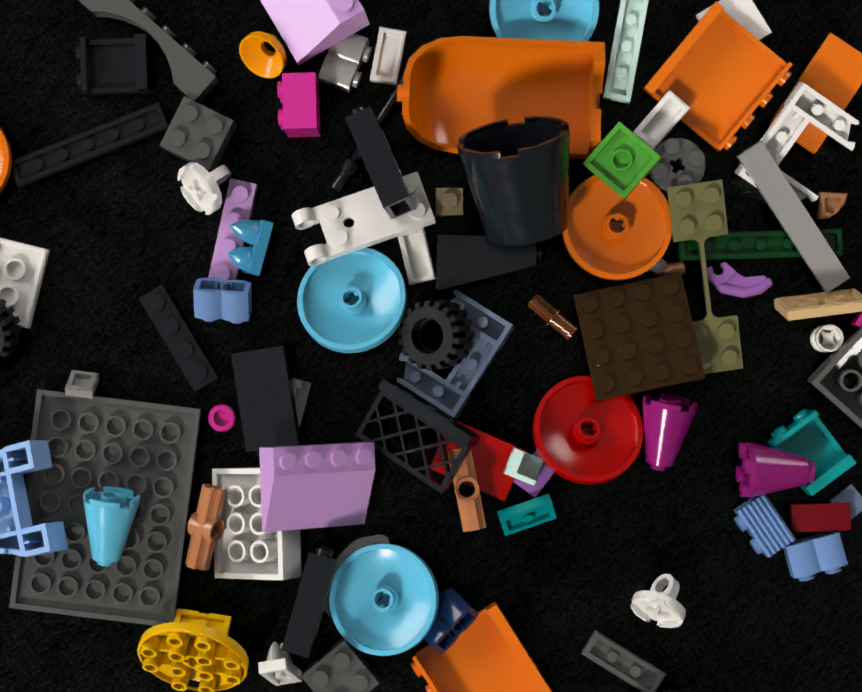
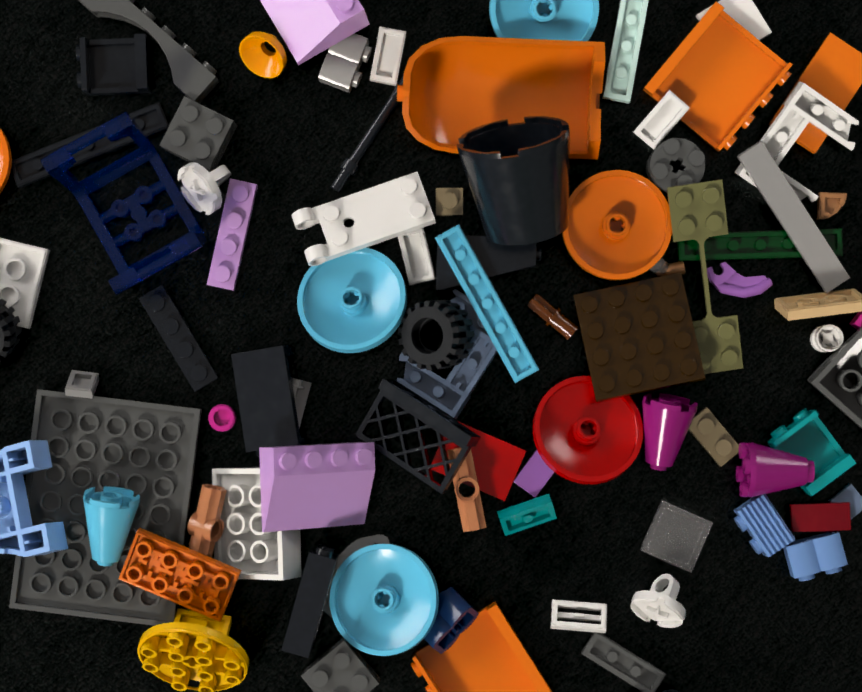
medium blue brick [193,278,252,324] -> none
dark azure tile [228,220,274,276] -> none
white tile [258,641,302,686] -> none
dark pink brick [277,72,321,138] -> none
black piece [345,106,417,220] -> none
panel [503,447,543,486] -> none
bright green plate [582,121,662,201] -> none
none -> clear blue windscreen [41,112,207,295]
none -> orange tile [118,528,242,622]
none -> medium azure tile [435,224,539,383]
none -> white tile [550,599,607,633]
none -> clear tile [640,500,713,573]
none -> dark tan plate [689,407,739,467]

